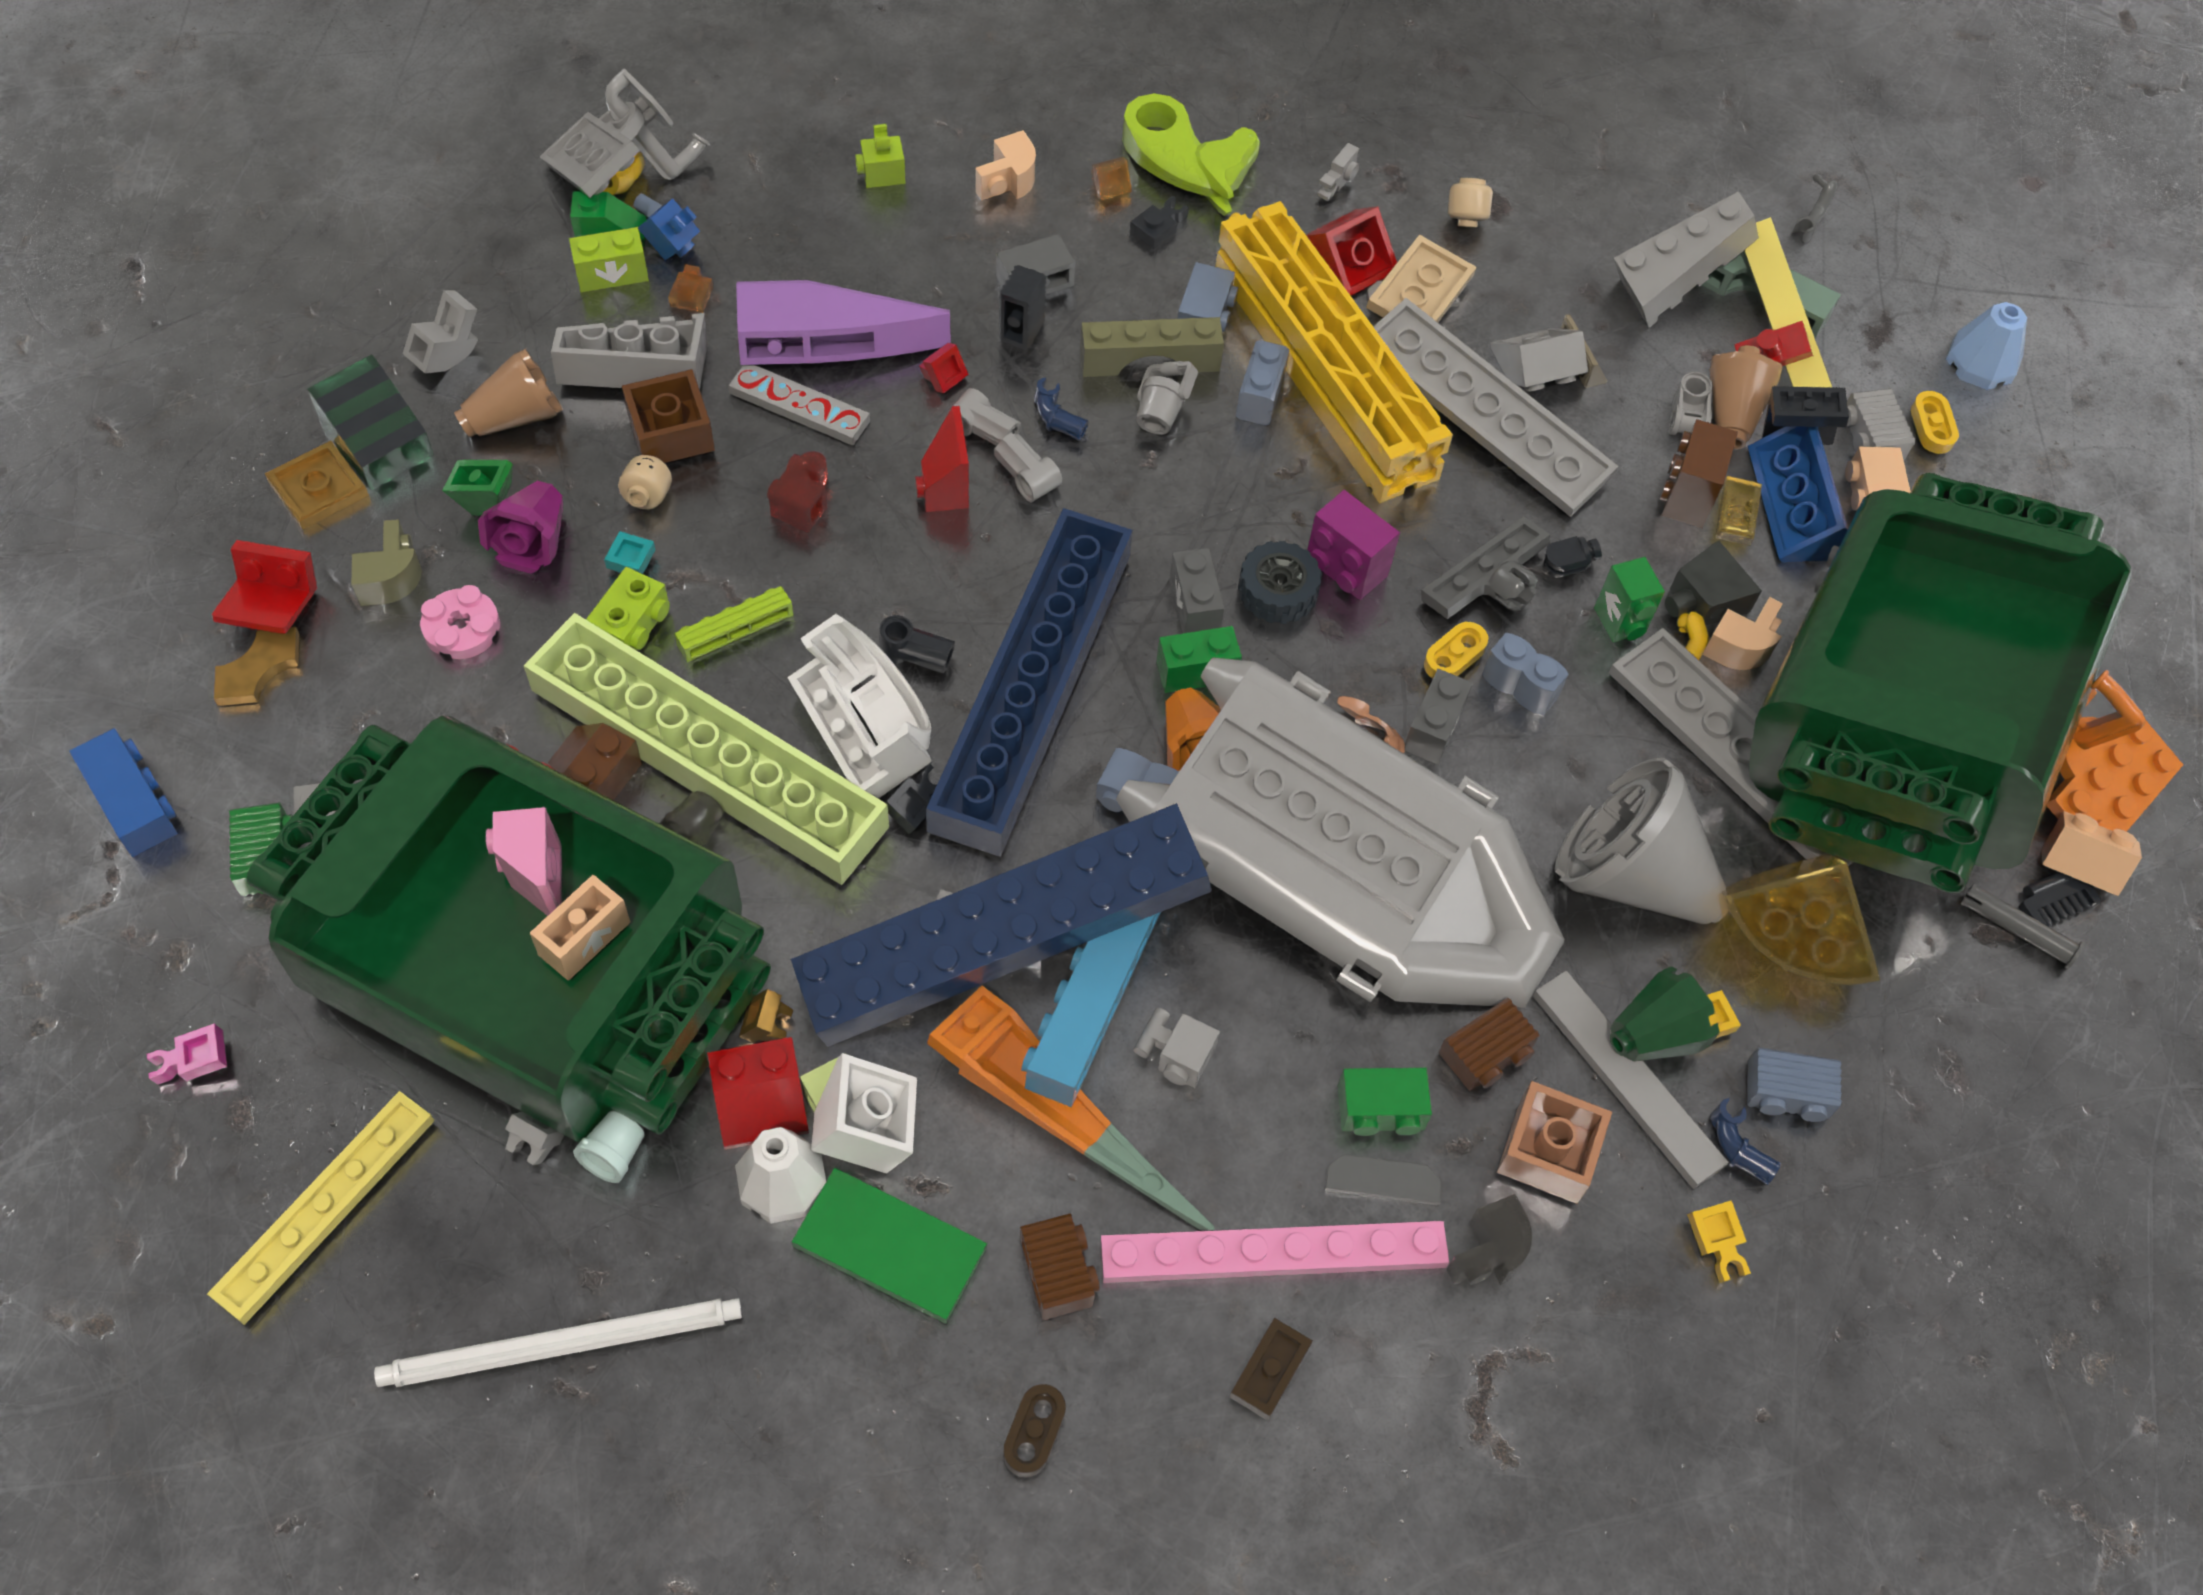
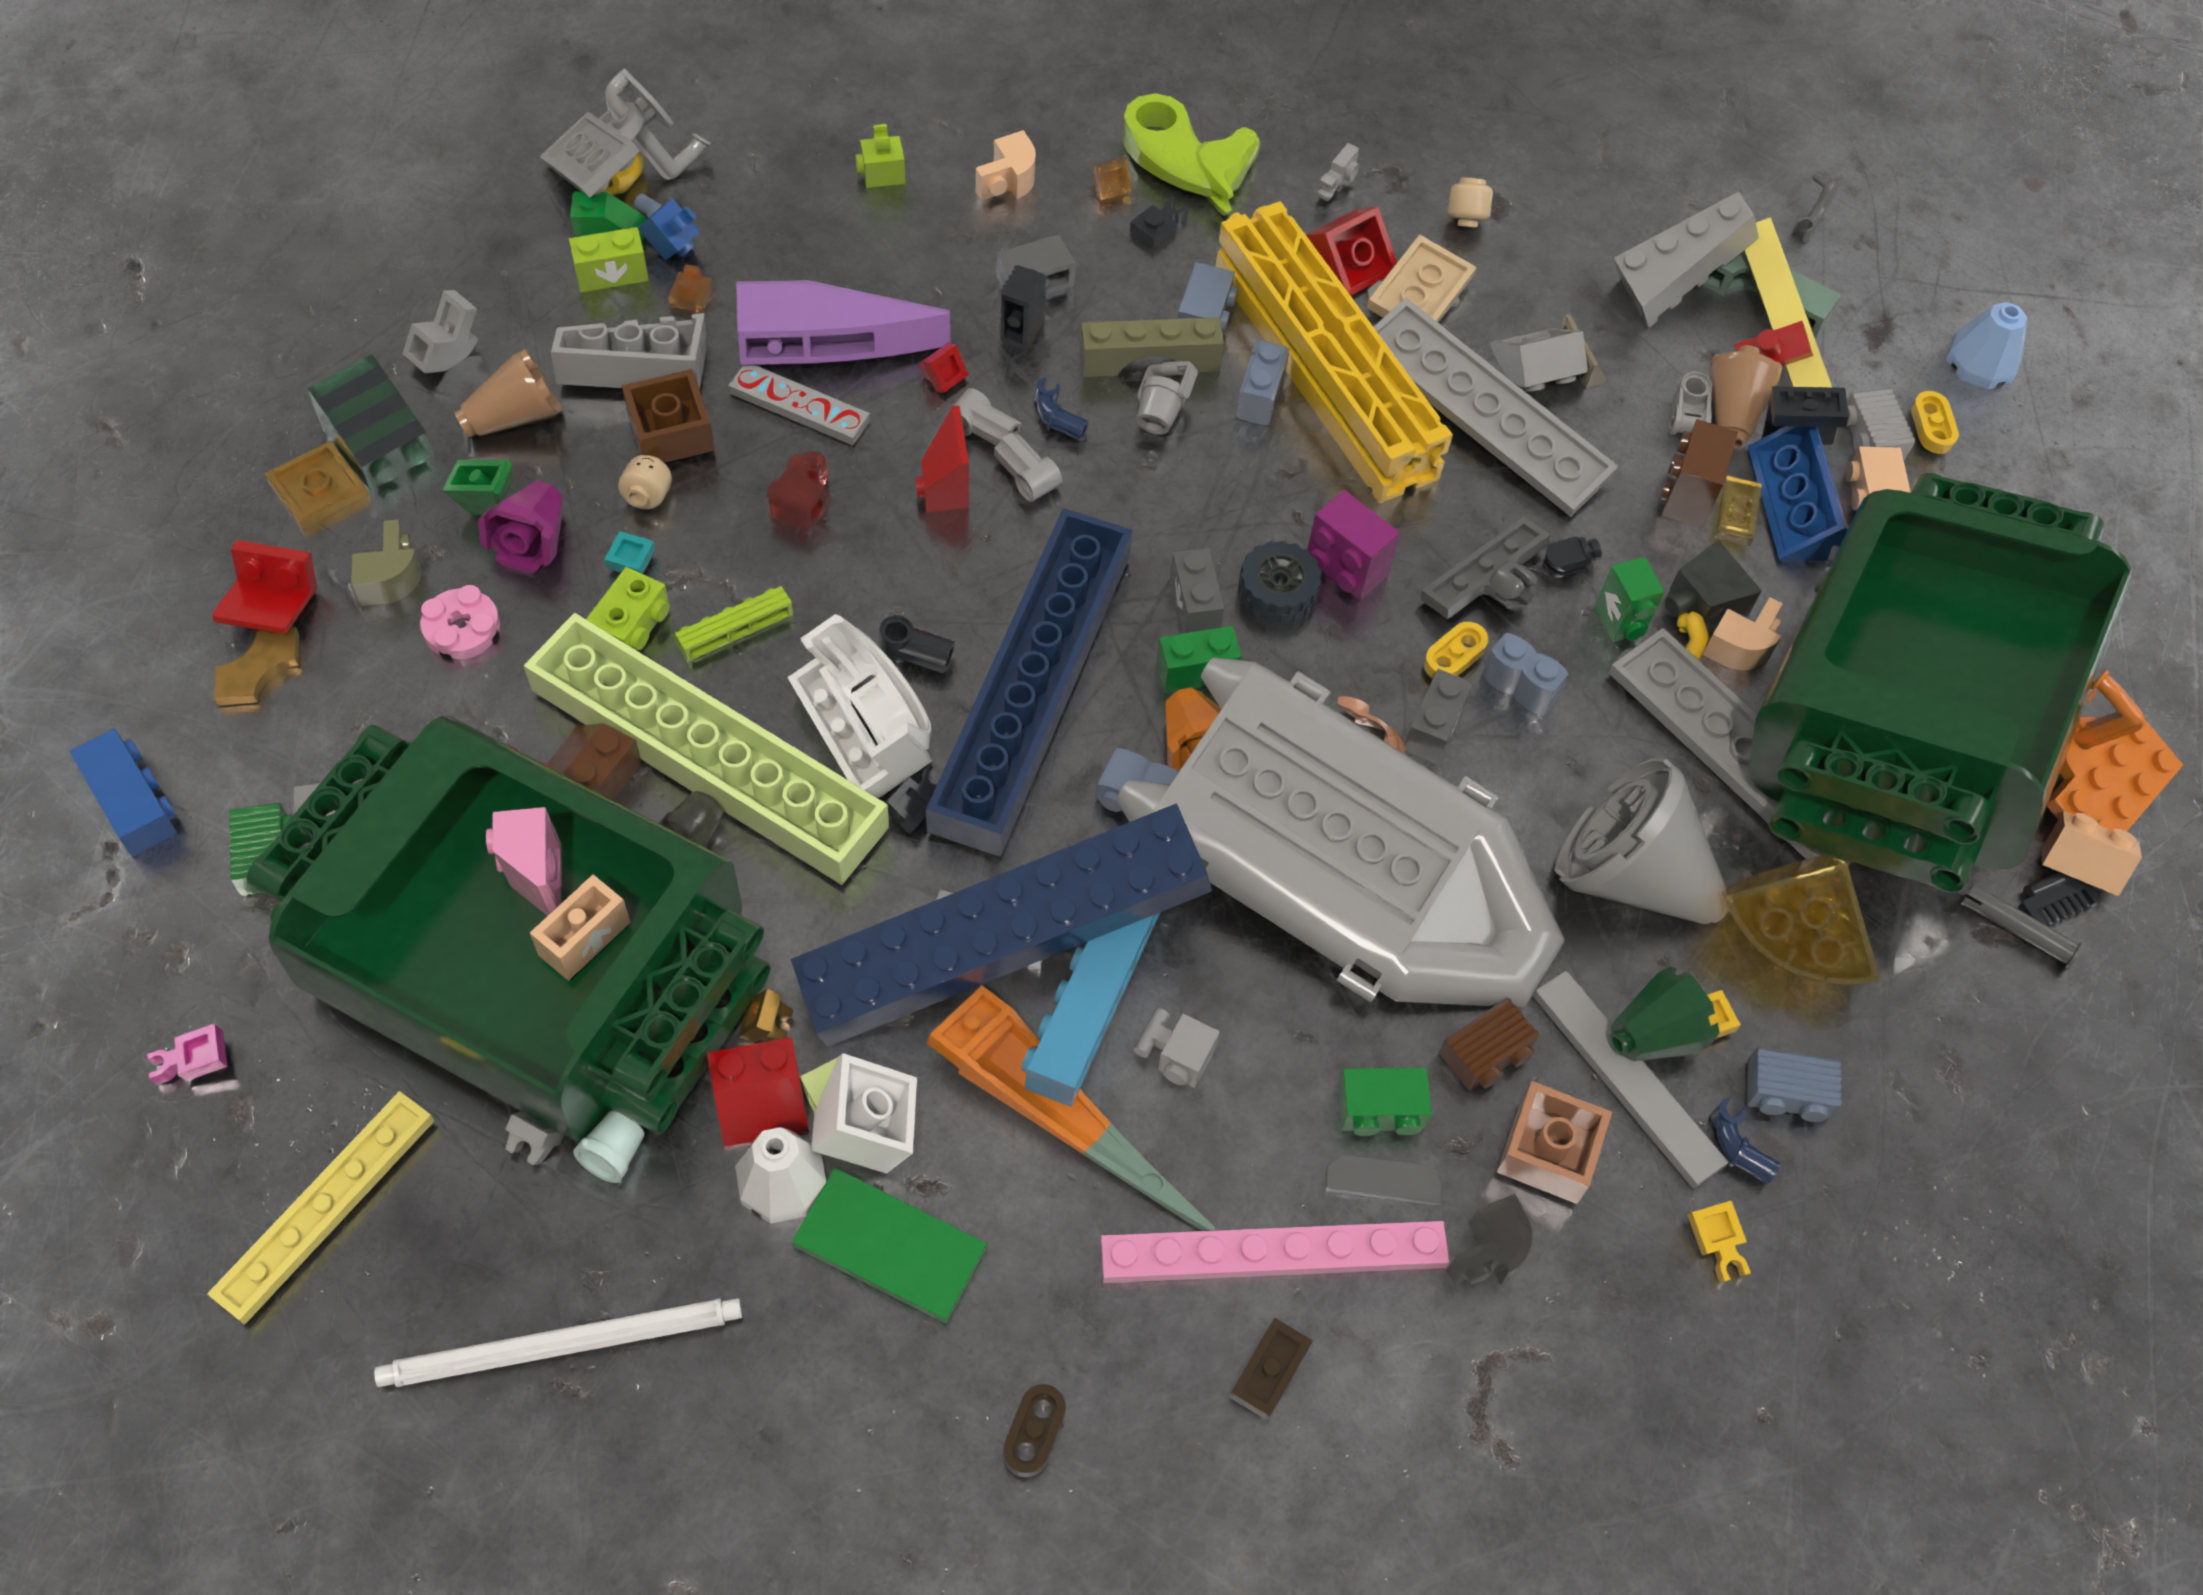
reddish brown brick [1019,1213,1100,1320] -> none

